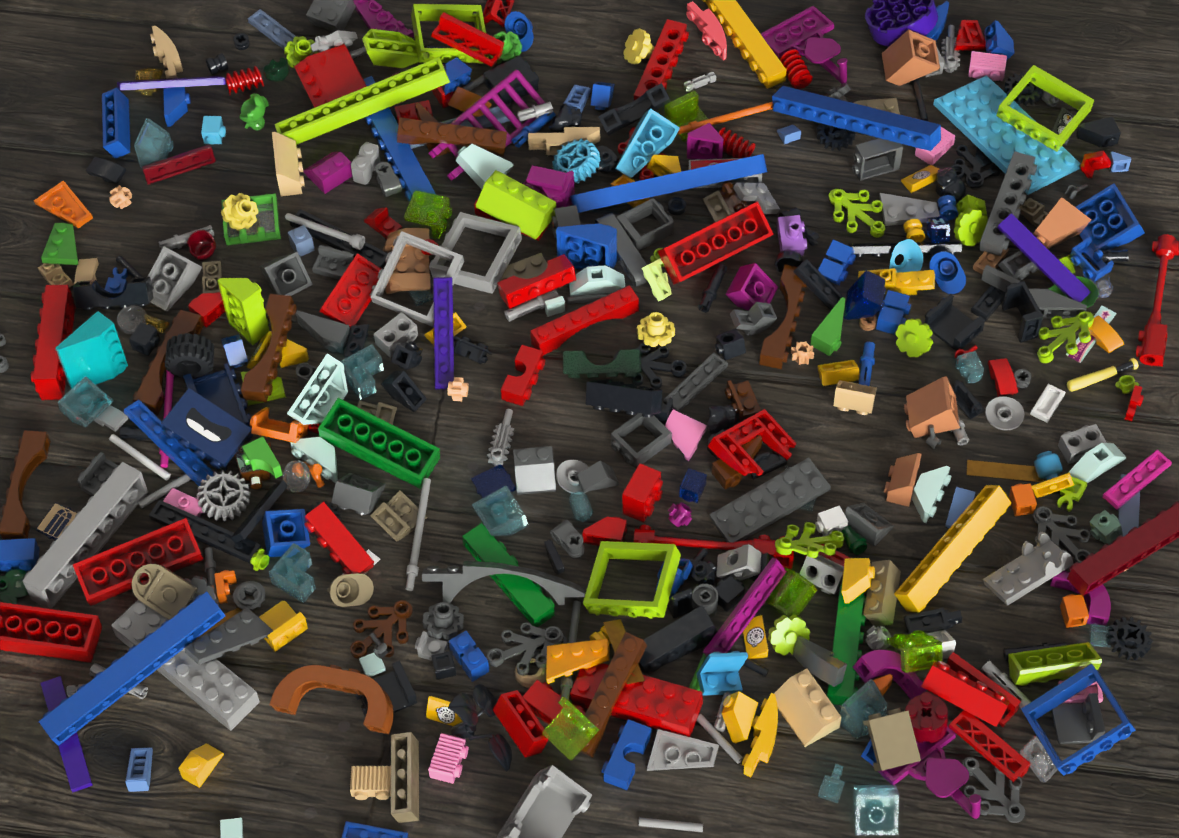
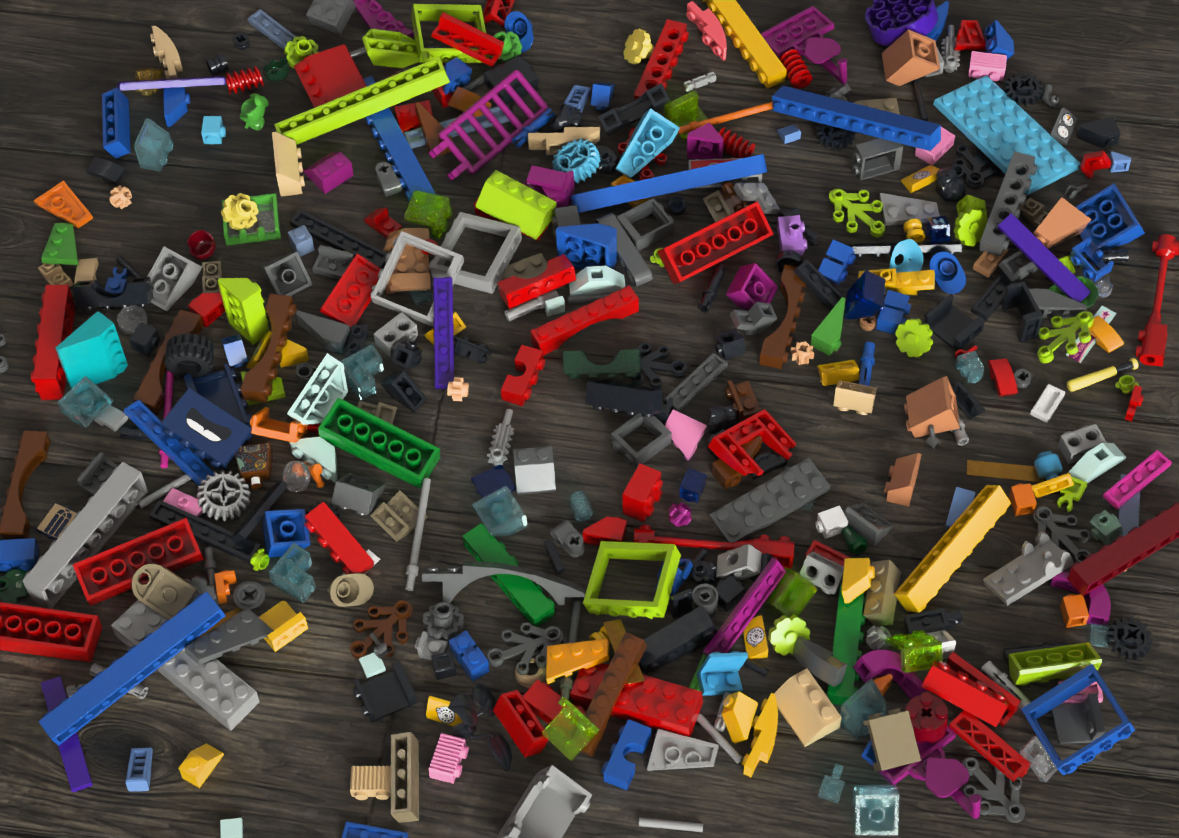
white bar [109,434,171,481] -> none
dark red tile [142,144,216,184] -> none
clear yellow slope [144,314,170,333] -> none
light grey pin [158,225,214,251] -> none
bright green arch [241,437,282,479] -> none
dark orange arch [269,665,393,735] -> none
light grey piece [285,213,365,250] -> none
light grey plate [310,30,358,52] -> none
light grey brick [351,142,380,185] -> none
reddish brown arch [397,118,507,157] -> none
light aqua slope [455,144,514,189] -> none
light grey axle [517,101,553,121] -> none
light grey dish [556,460,588,494] -> none
dark grey slope [576,460,619,492] -> none
light yellow plant [637,312,675,347] -> none
yellowish green wing [642,258,672,302] -> none
yellow slope [647,155,681,177] -> none
lime plant [775,522,844,558] -> none
light aqua slope [912,466,952,523] -> none
blue wheel [937,195,958,221] -> none
dark grey tile [981,265,1020,292] -> none
light grey dish [985,397,1024,430] -> none
lime window [996,65,1094,152] -> none

